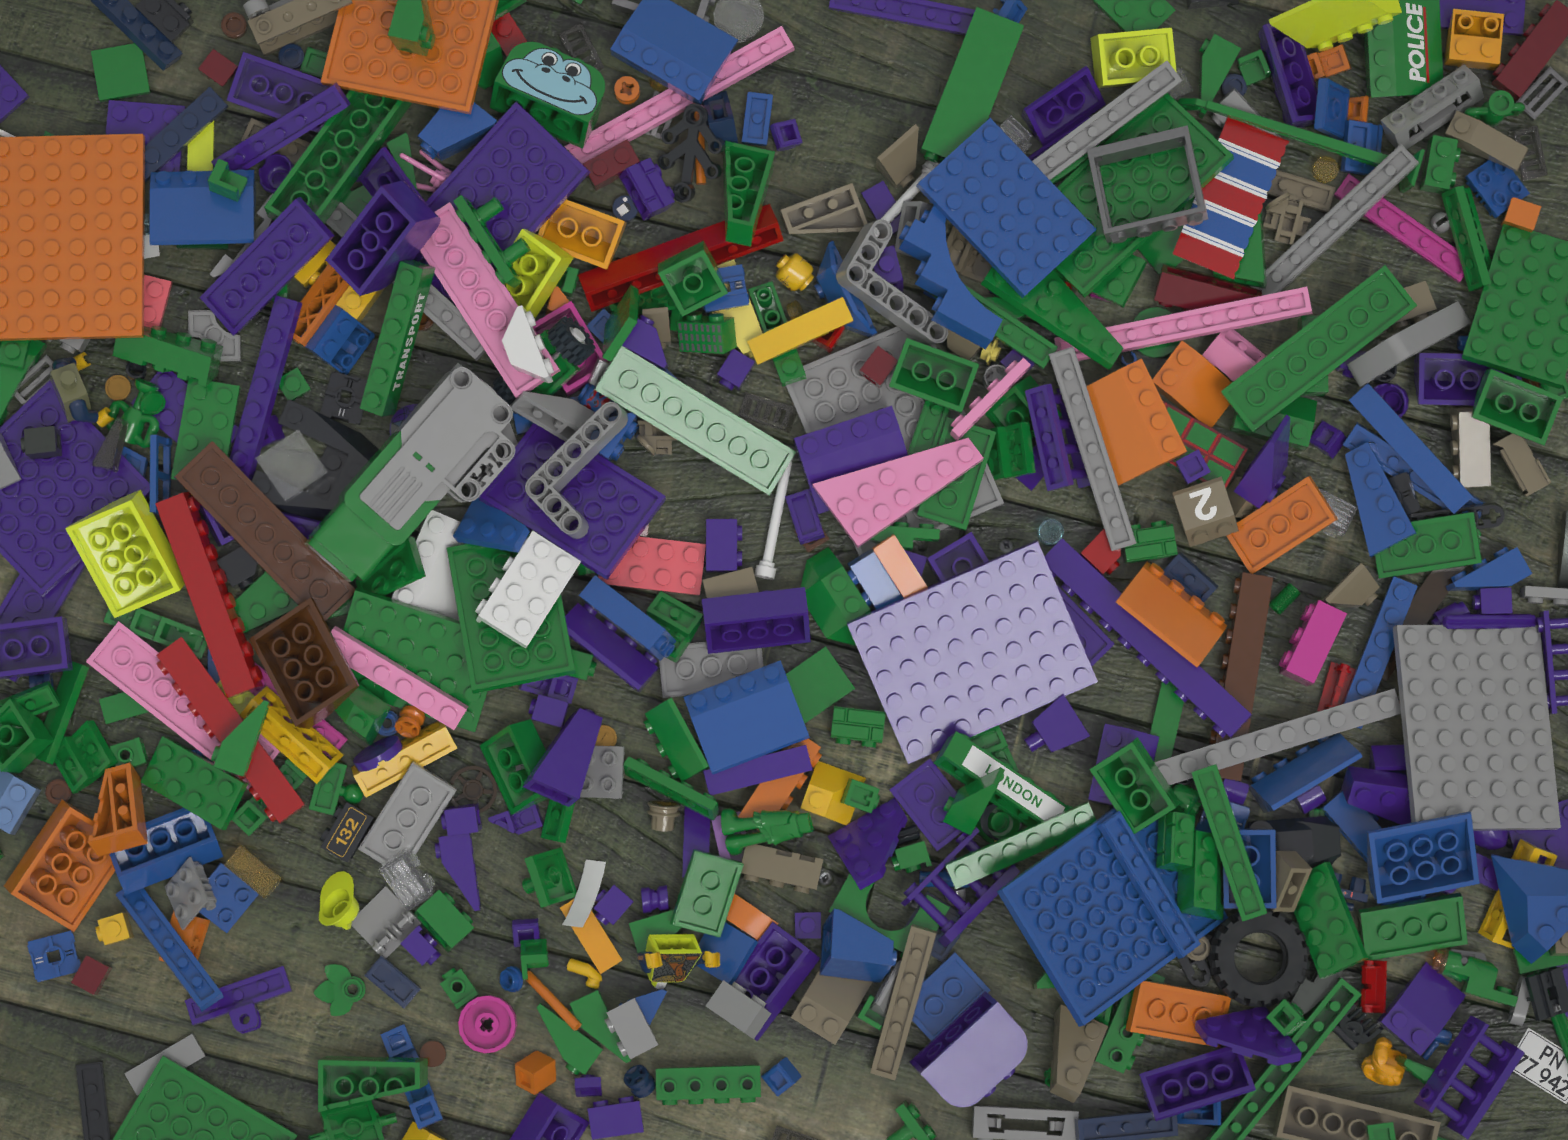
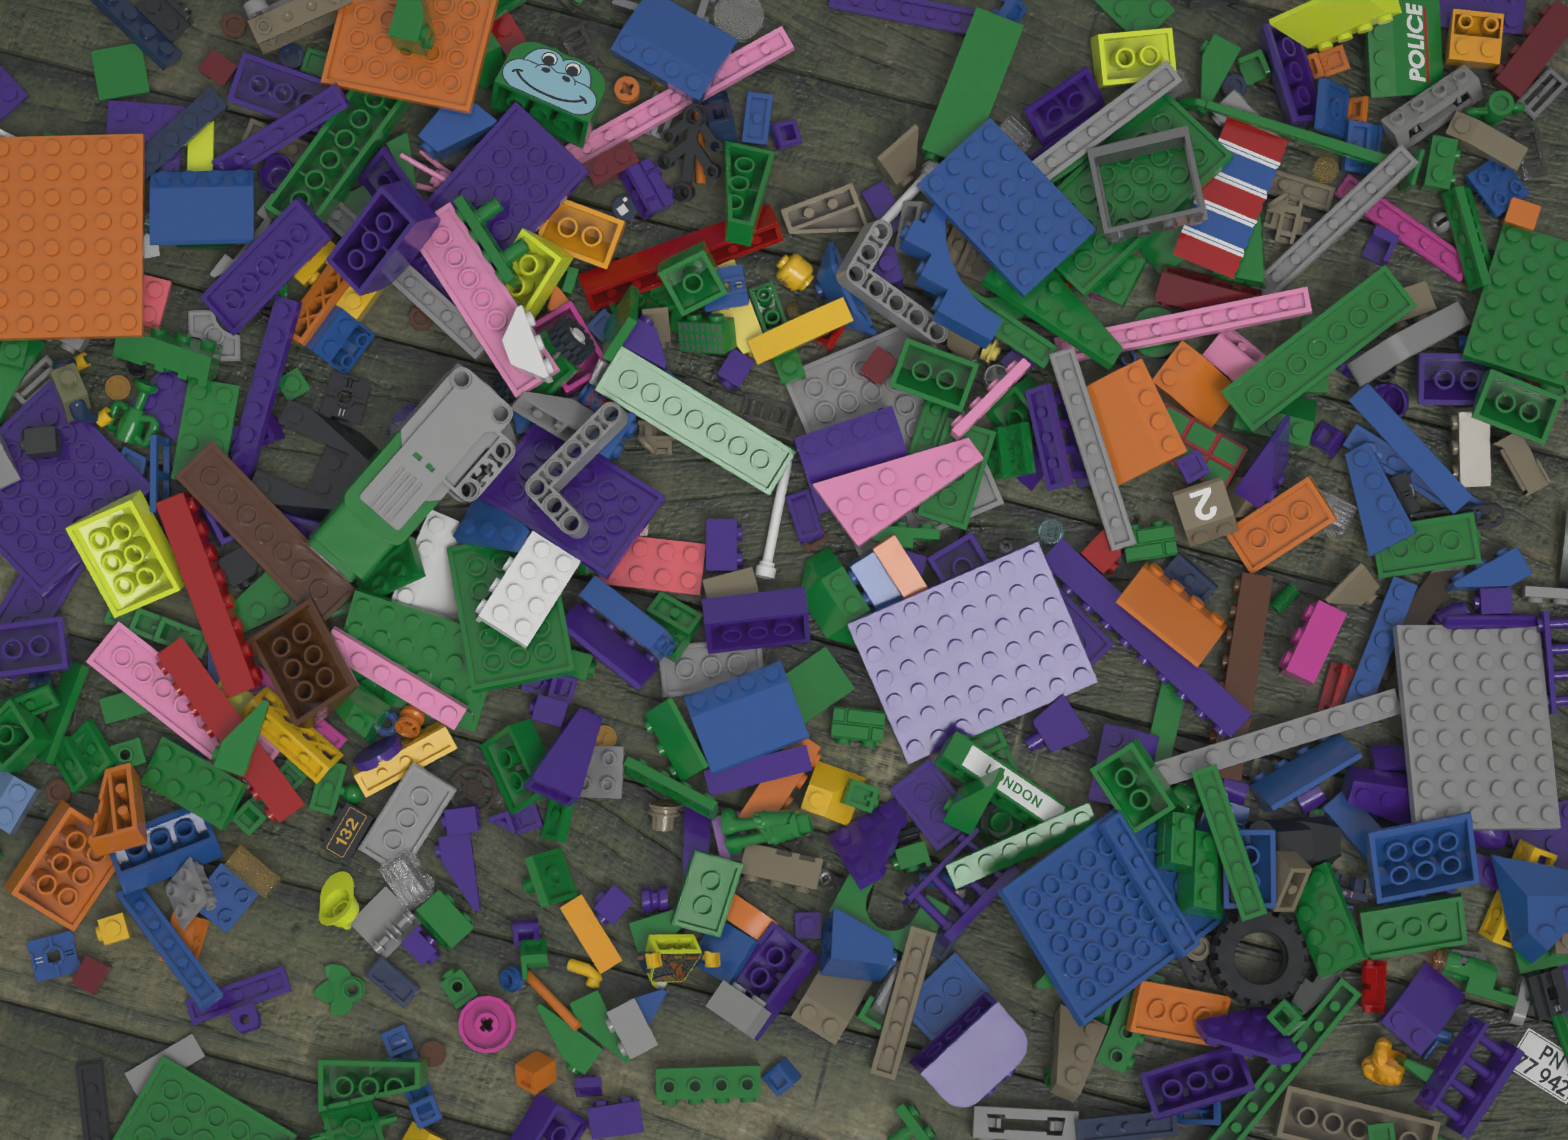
clear smoke slope [92,418,129,473] -> none
green piece [139,391,166,415] -> none
green panel [208,159,248,202] -> none
clear tile [255,430,328,501] -> none
green brick [360,260,435,417] -> none
white sticker [562,860,606,928] -> none
dark blue wheel [623,1065,656,1098] -> none
black piece [1332,1002,1384,1050] -> none
none -> dark purple panel [1361,225,1400,267]

